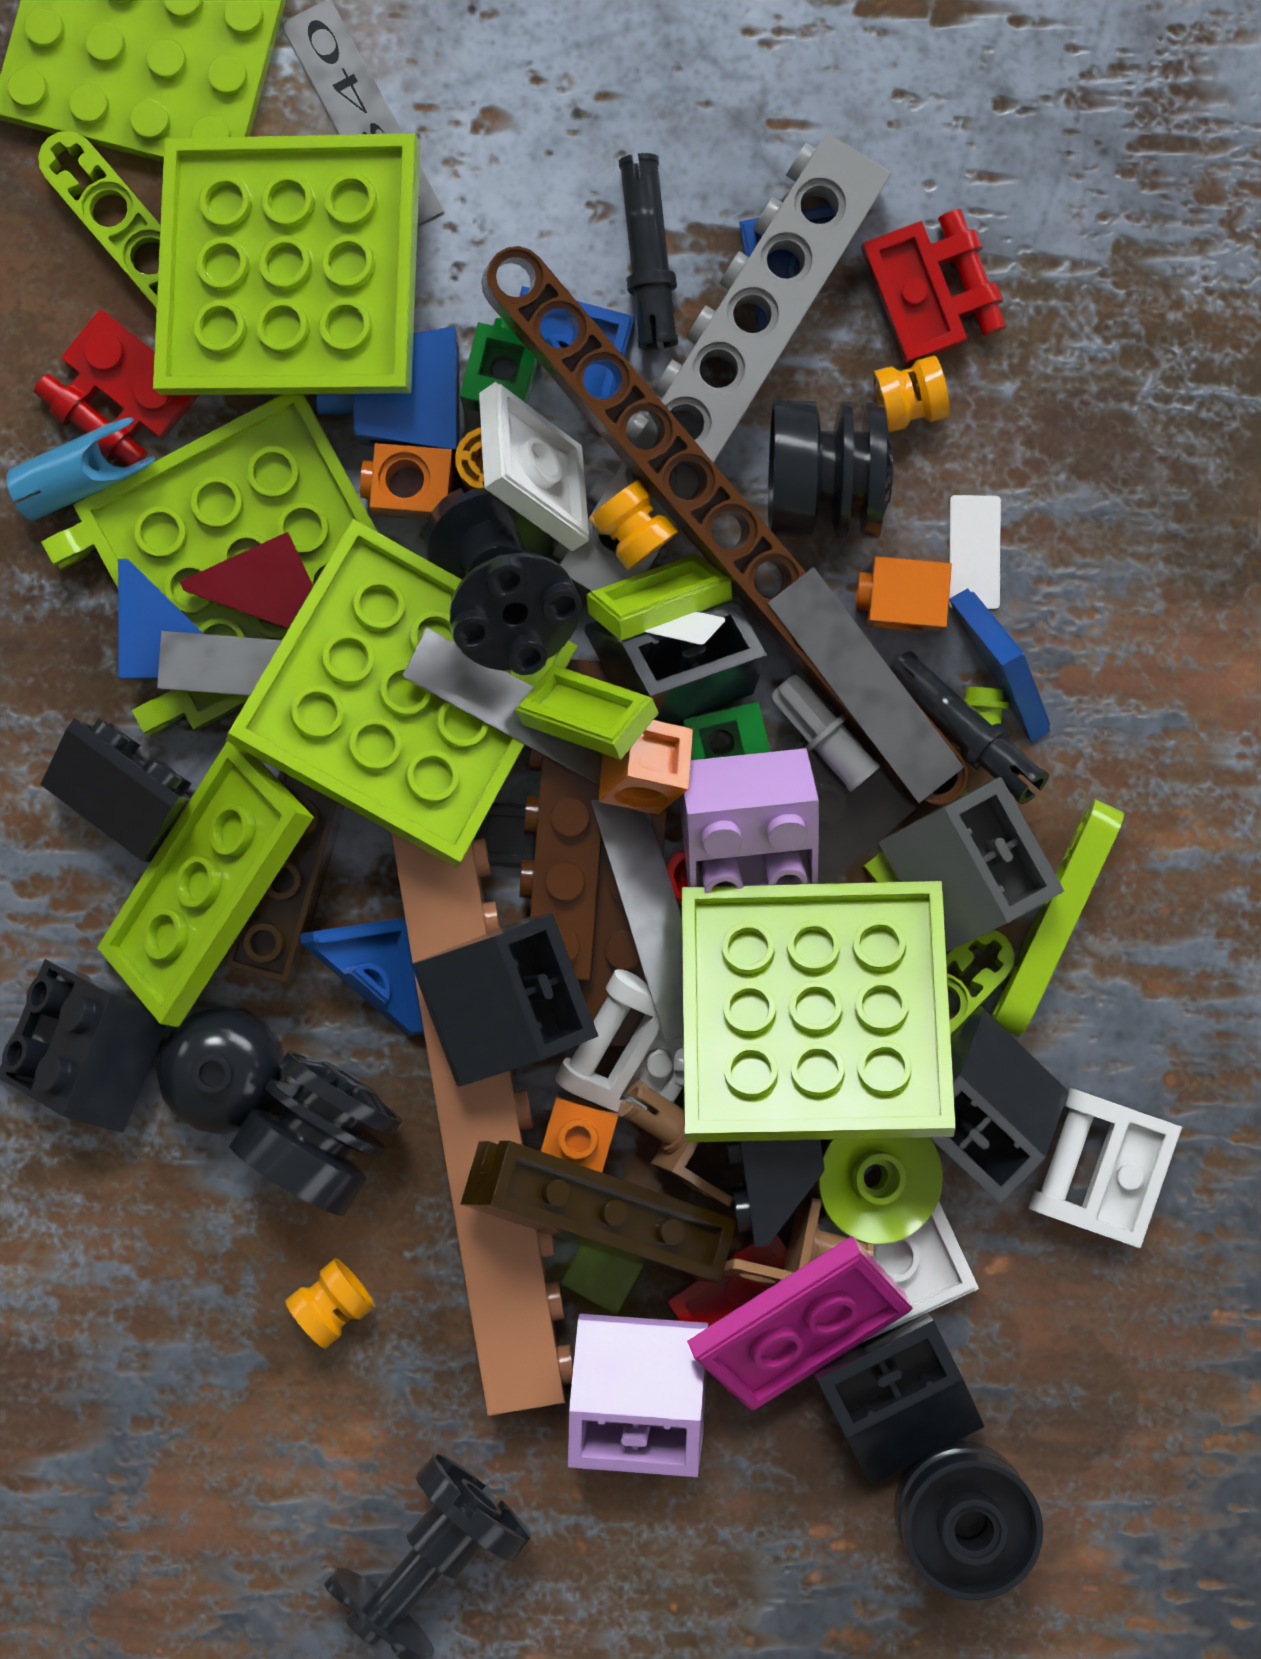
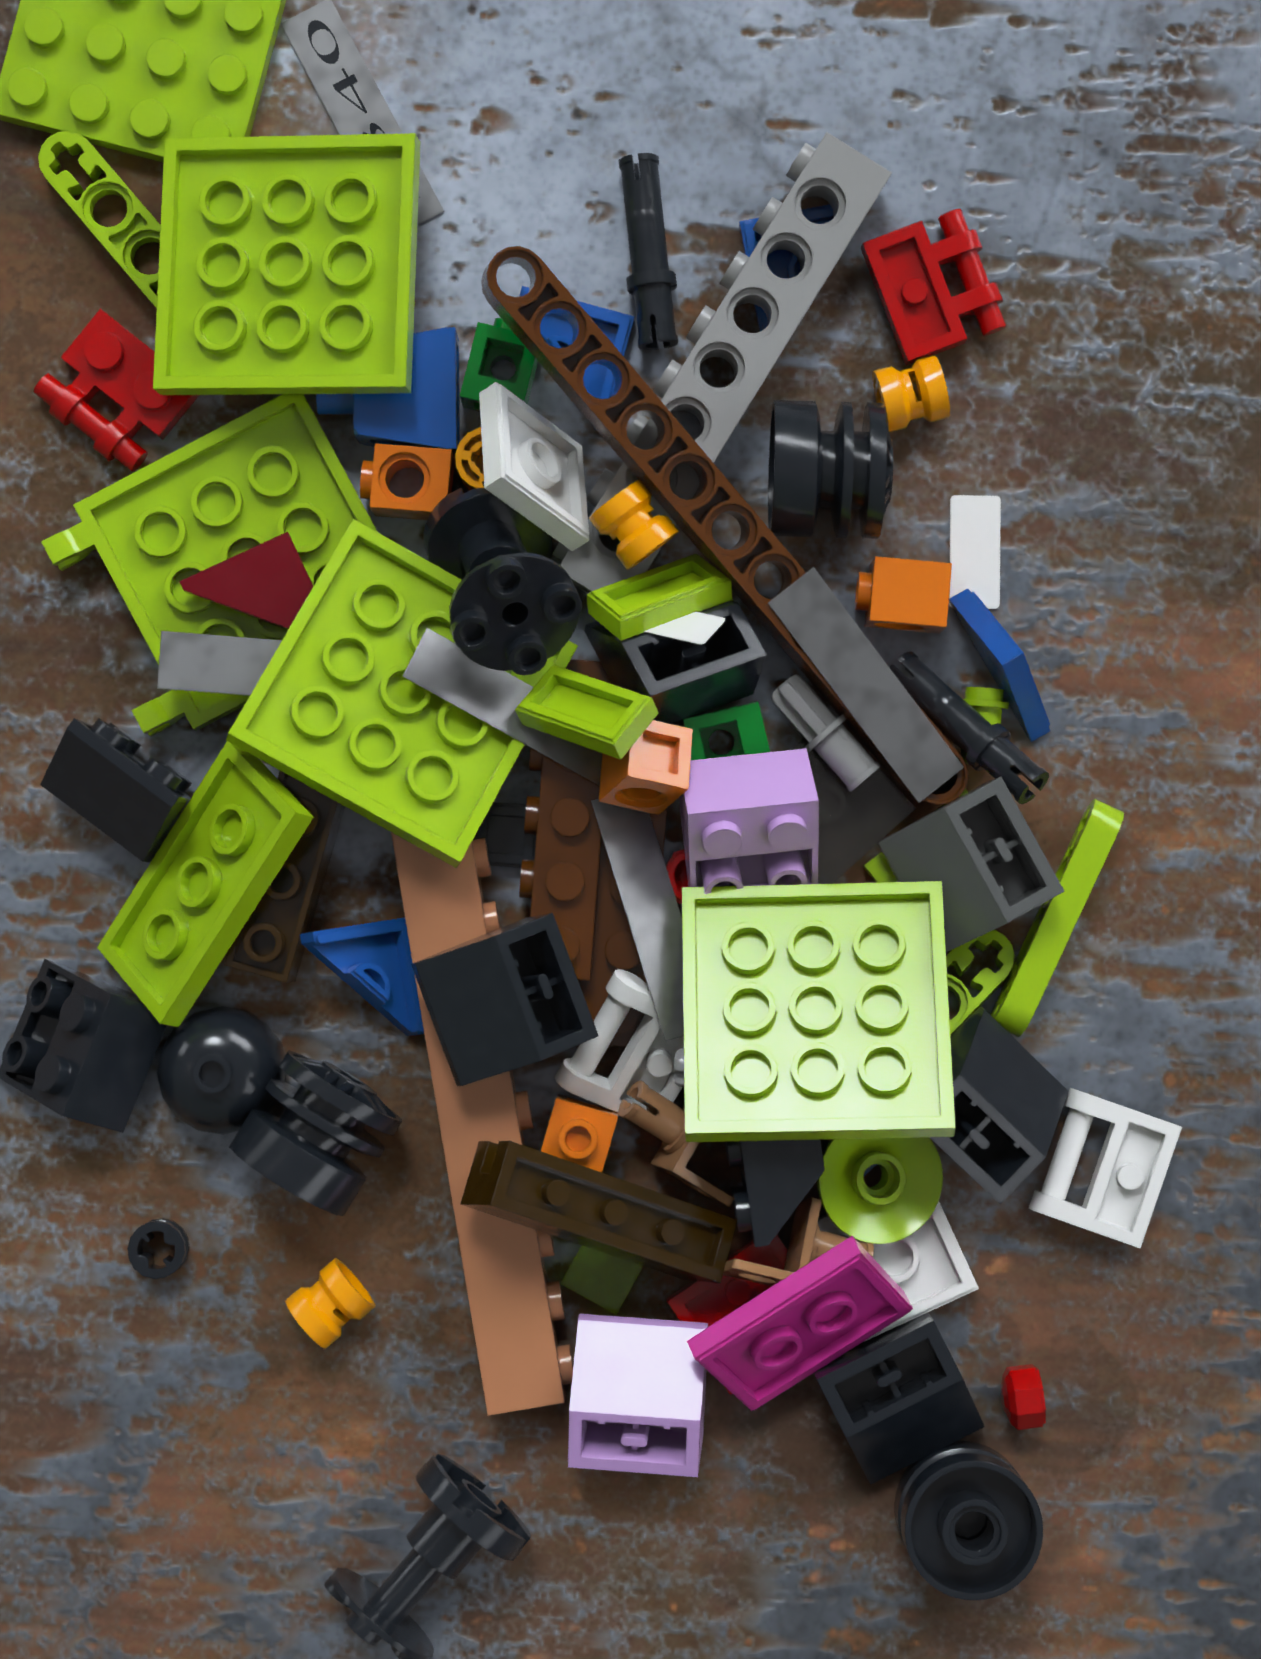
dark azure piece [7,417,155,521] -> none
blue tile [118,559,204,680] -> none
none -> black bush [127,1218,190,1279]
none -> red tile [1001,1364,1046,1430]

